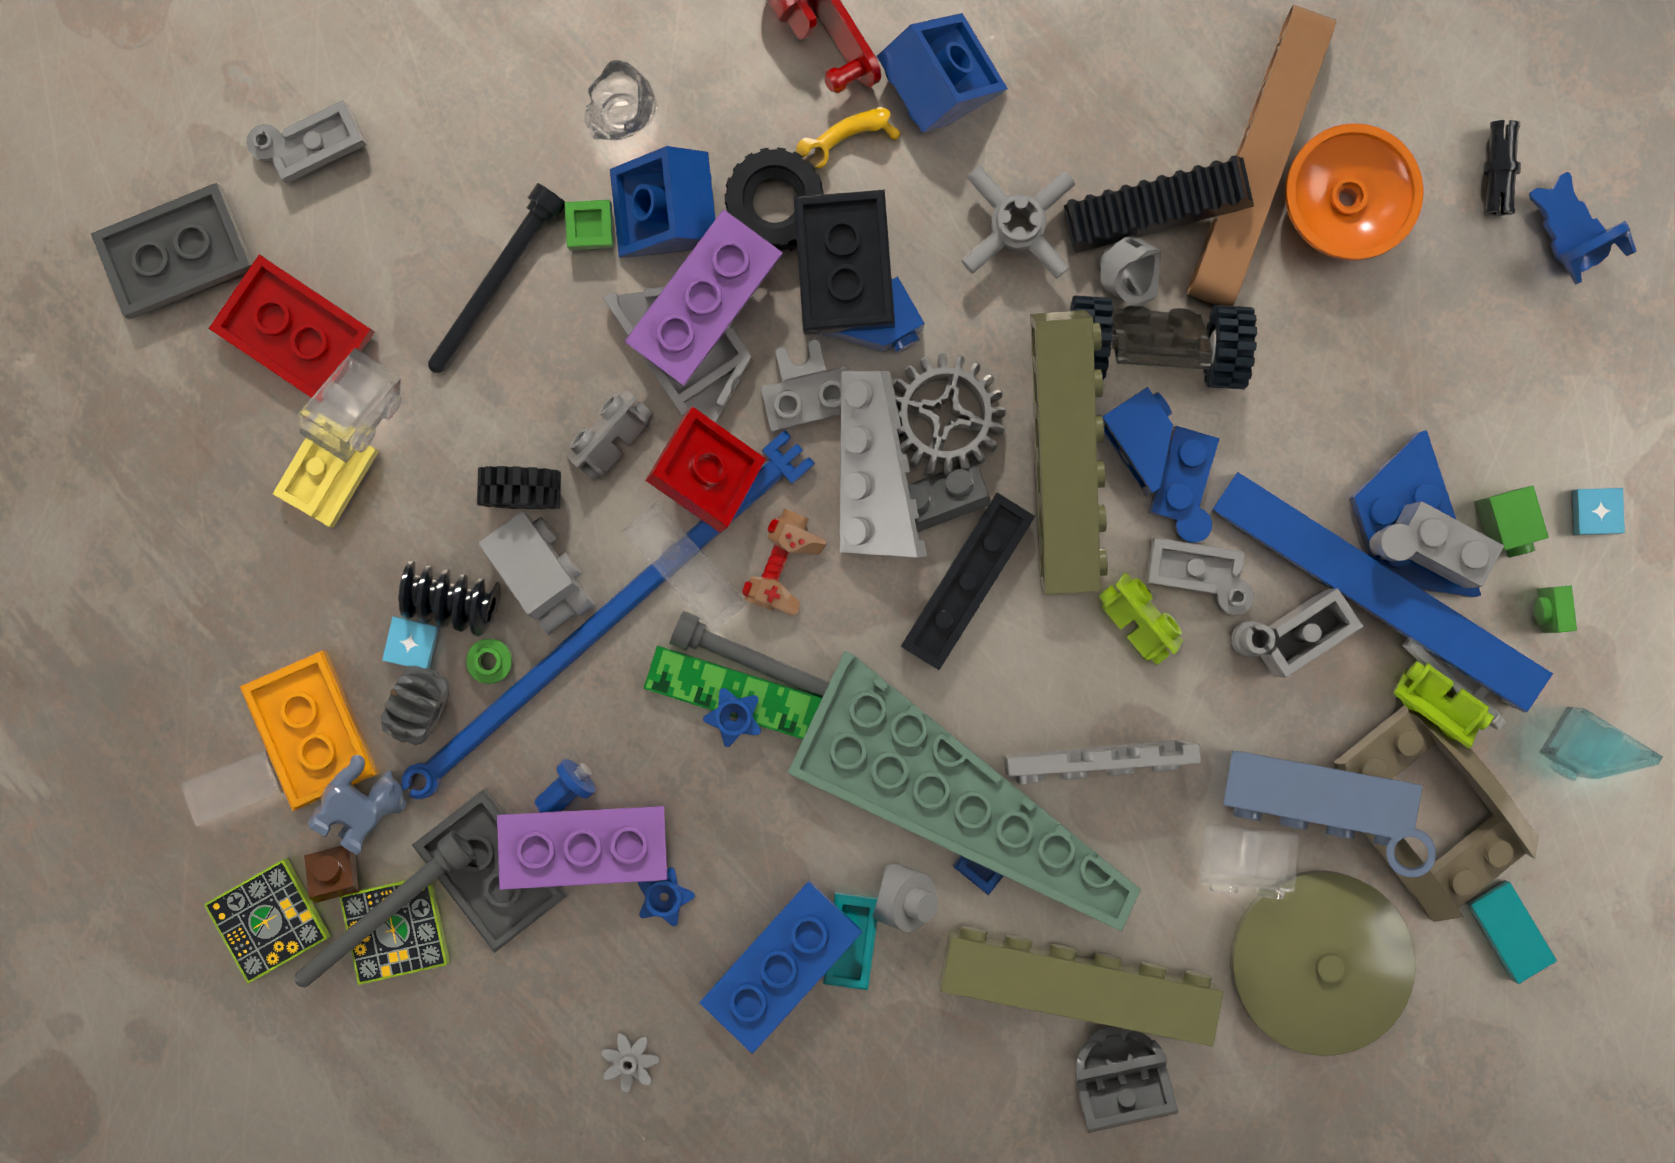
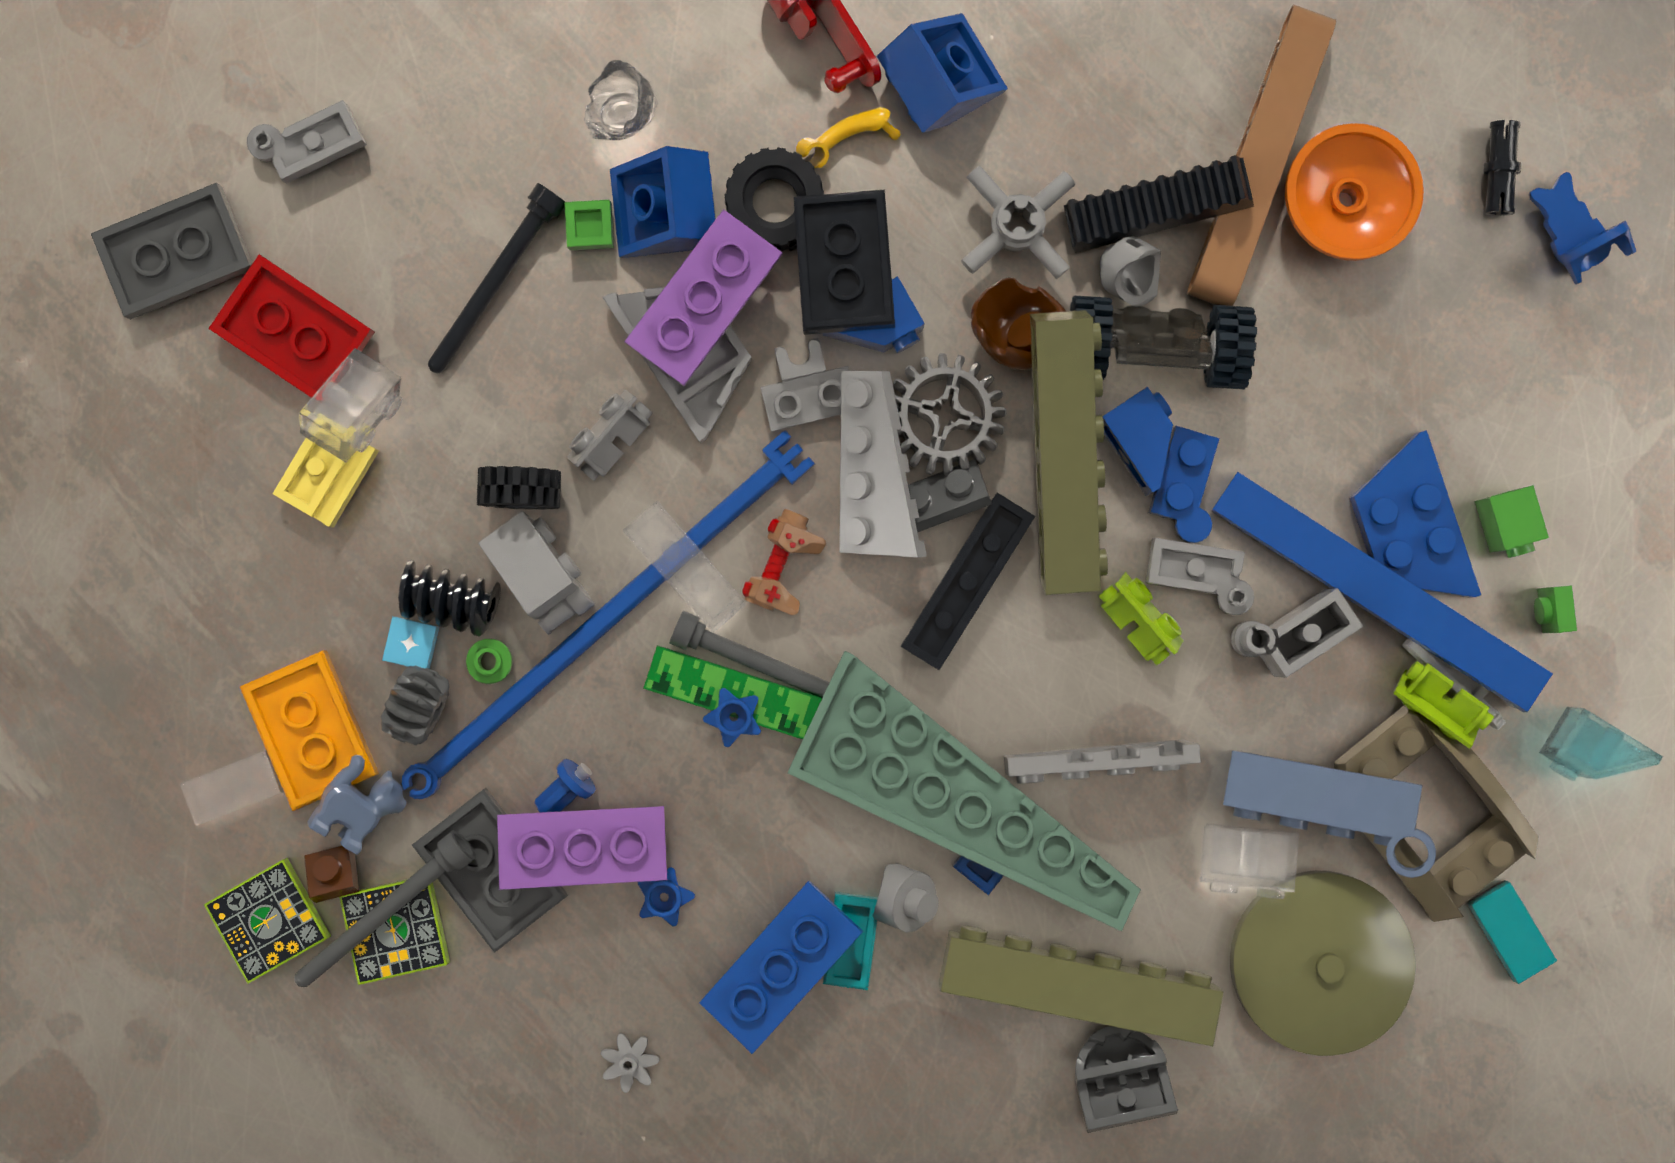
red tile [645,406,766,533] -> none
light grey hinge [1369,501,1504,588] -> none
medium azure tile [1572,488,1625,535] -> none
none -> reddish brown piece [971,277,1066,370]

